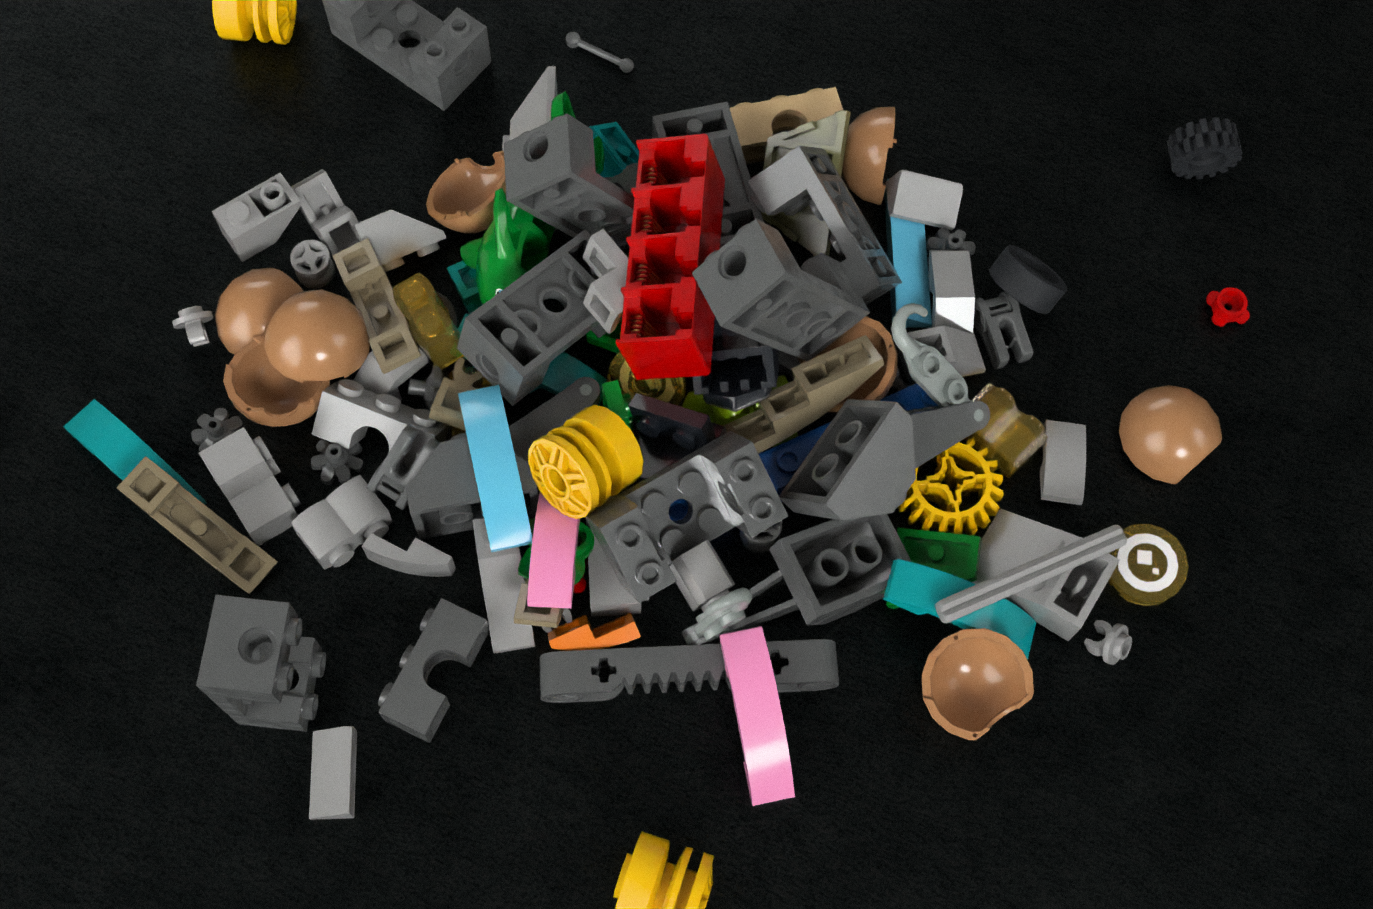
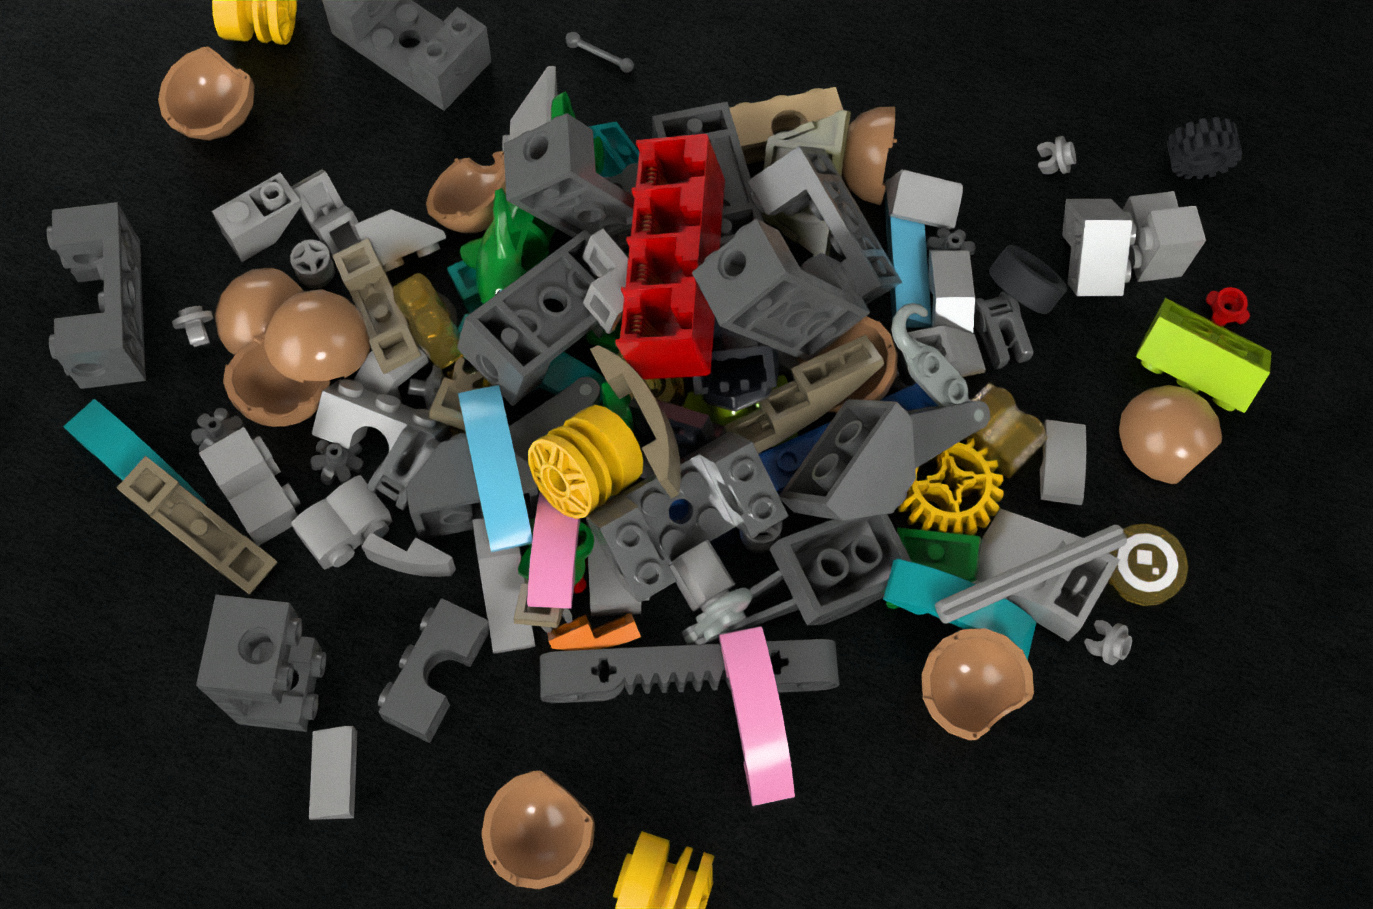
none -> dark grey plate [47,202,146,389]
none -> medium nougat cylinder [158,47,255,140]
none -> medium nougat cylinder [482,771,595,889]
none -> dark tan slope [590,345,681,499]
none -> light grey plate [1037,136,1076,175]
none -> brick [1062,199,1136,296]
none -> light grey brick [1122,191,1206,282]
none -> lime slope [1136,298,1271,413]

